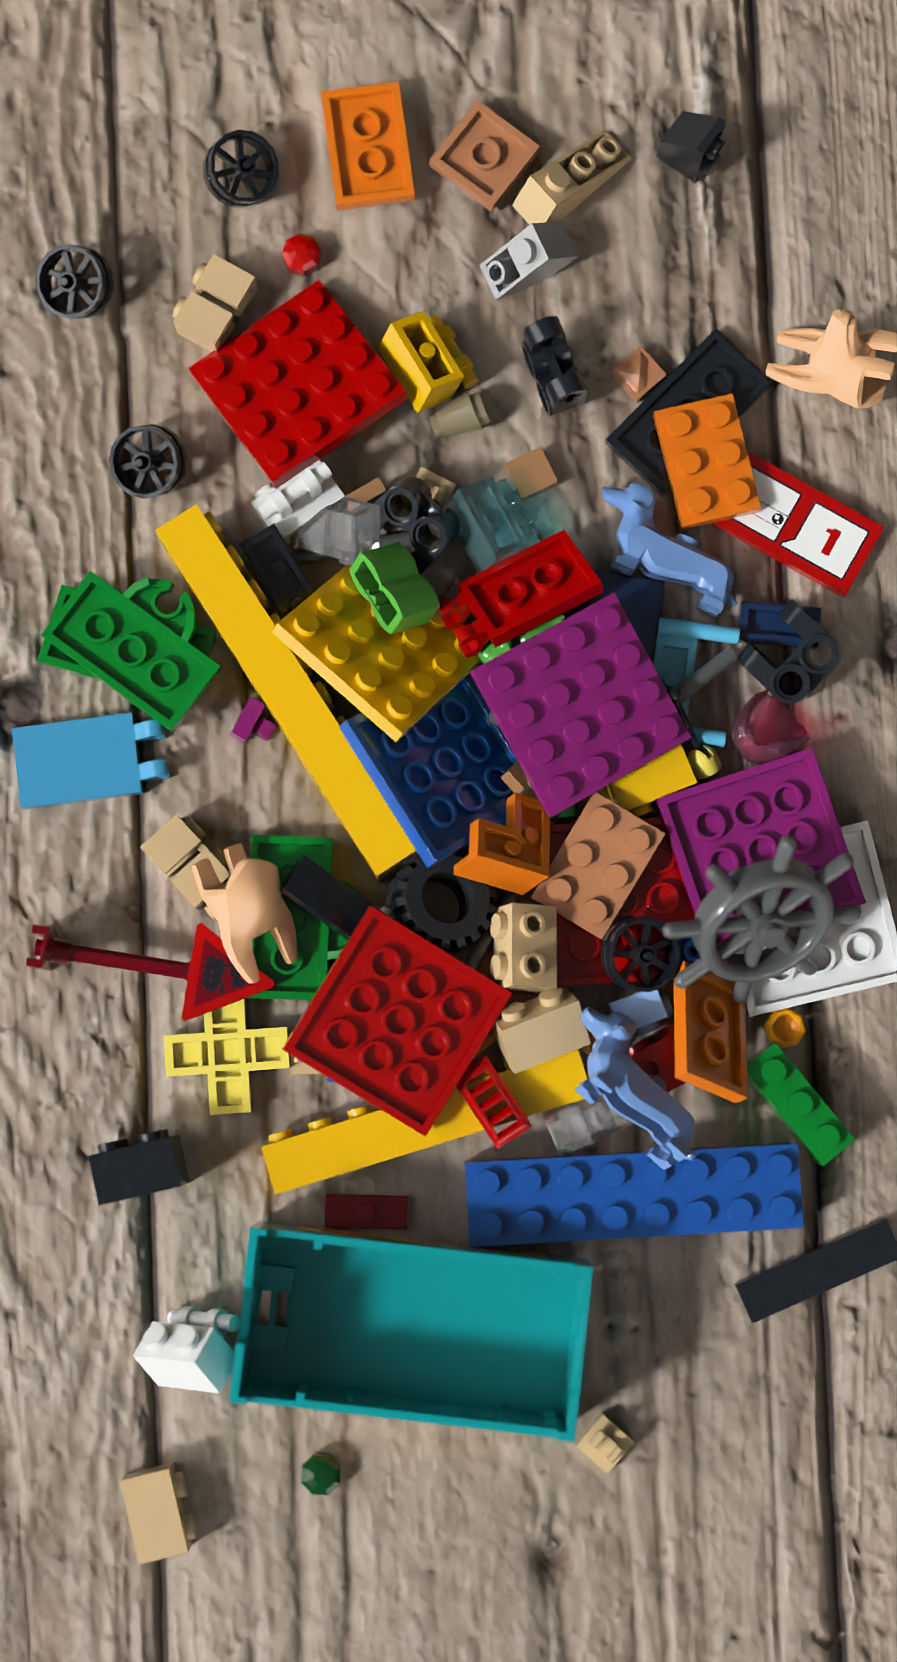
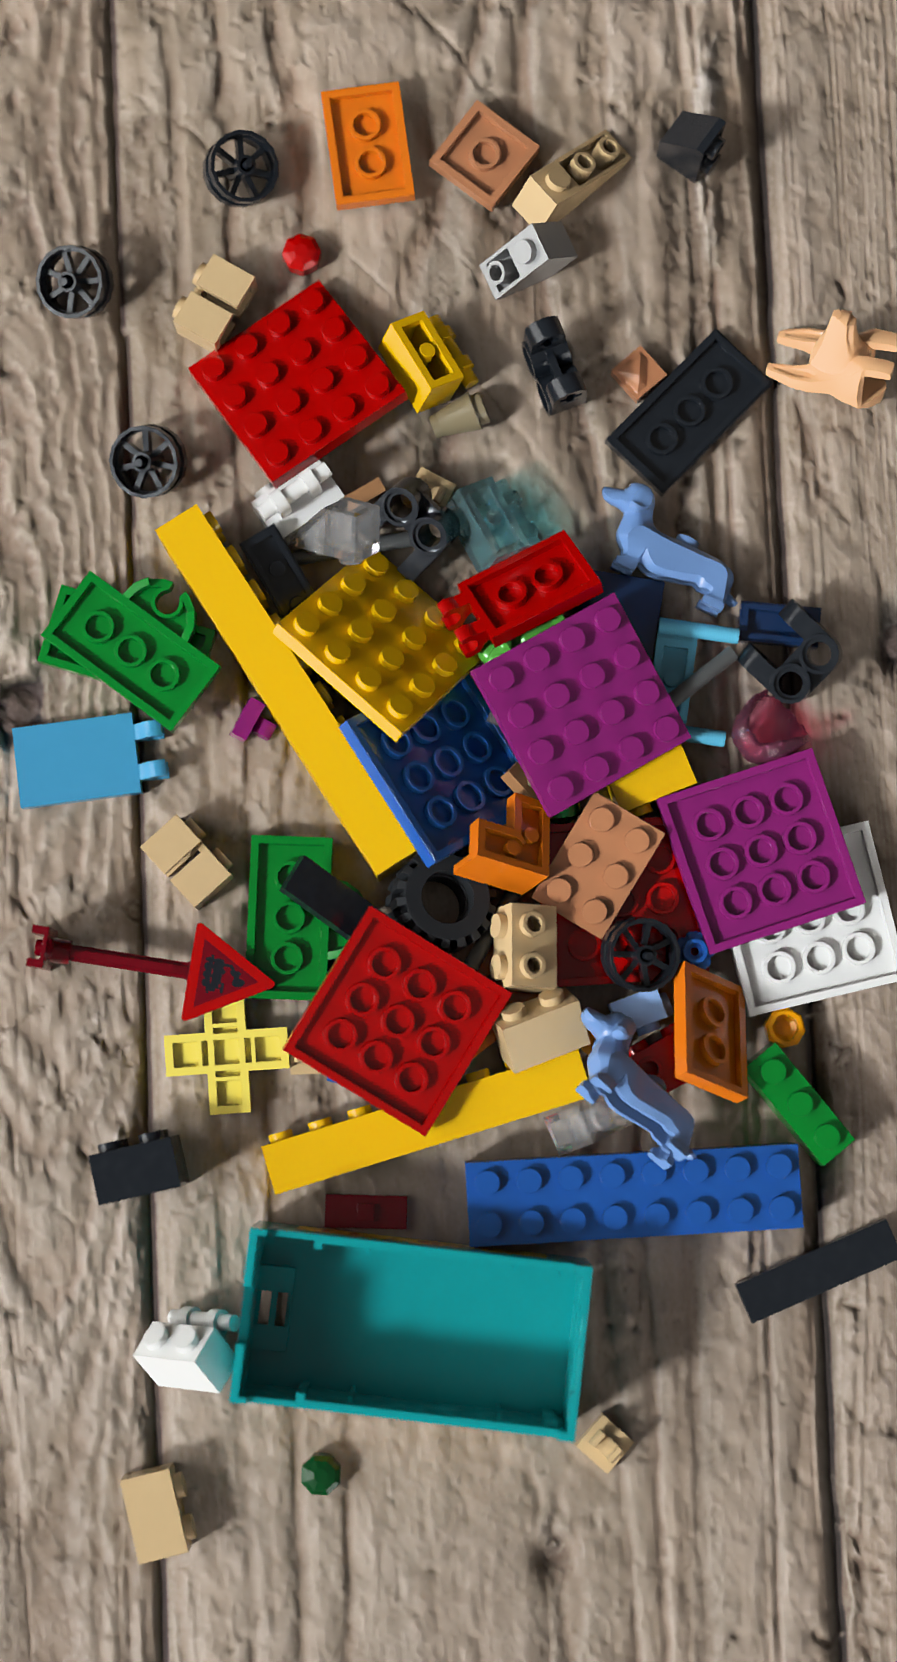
light nougat piece [192,843,297,983] -> none
bright green brick [349,542,440,634] -> none
red slope [456,1056,532,1149] -> none
medium nougat tile [505,447,558,502] -> none
orange plate [653,394,761,530] -> none
dark grey piece [663,836,861,1003] -> none
hinge [667,687,722,779] -> none
tile [710,451,884,598] -> none

